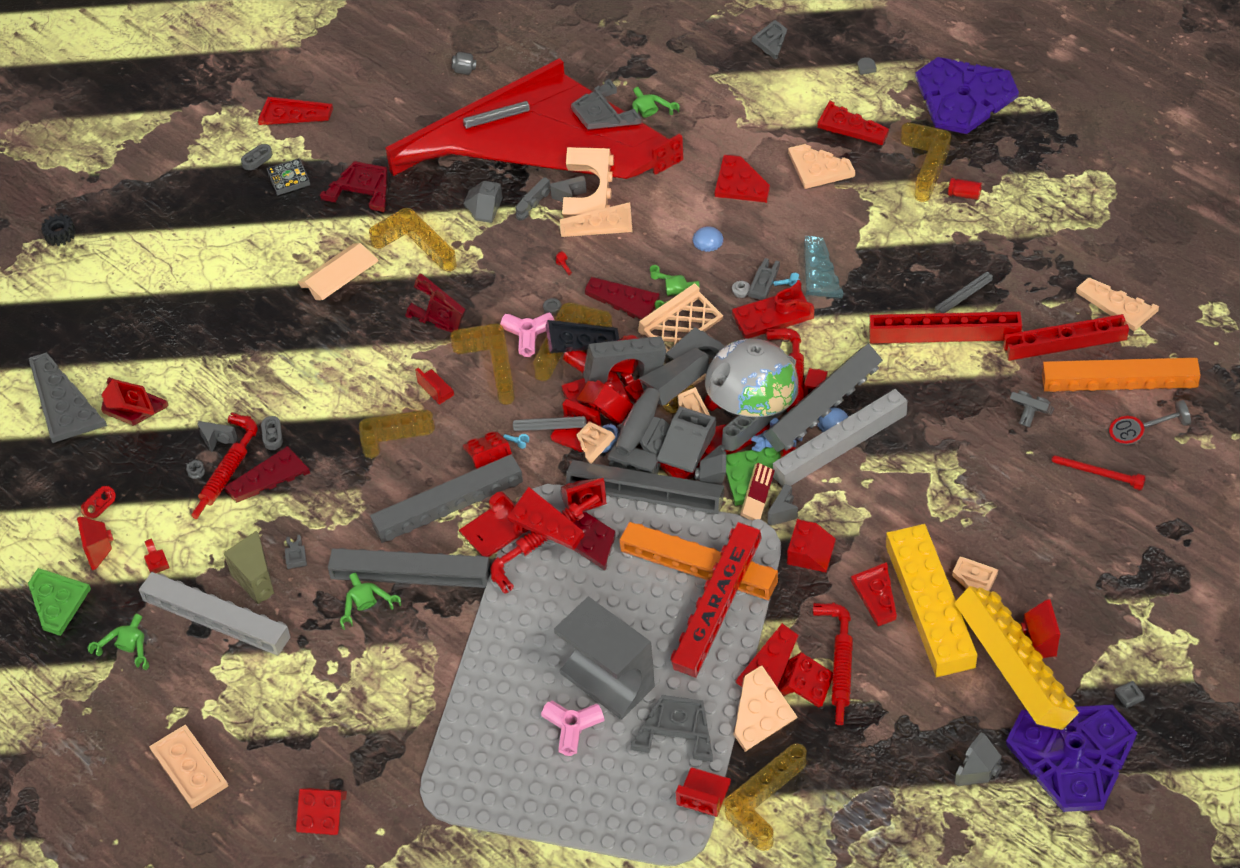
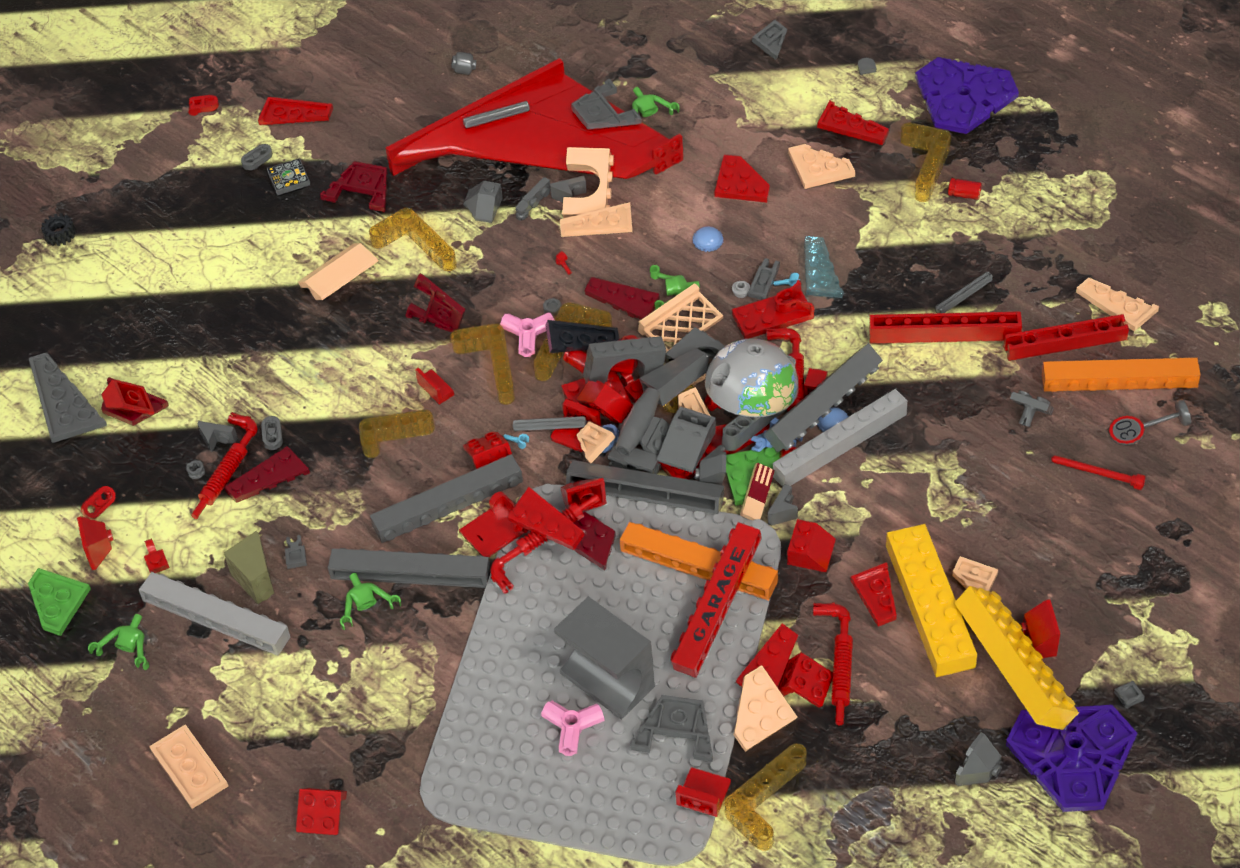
none -> red plate [189,95,219,116]

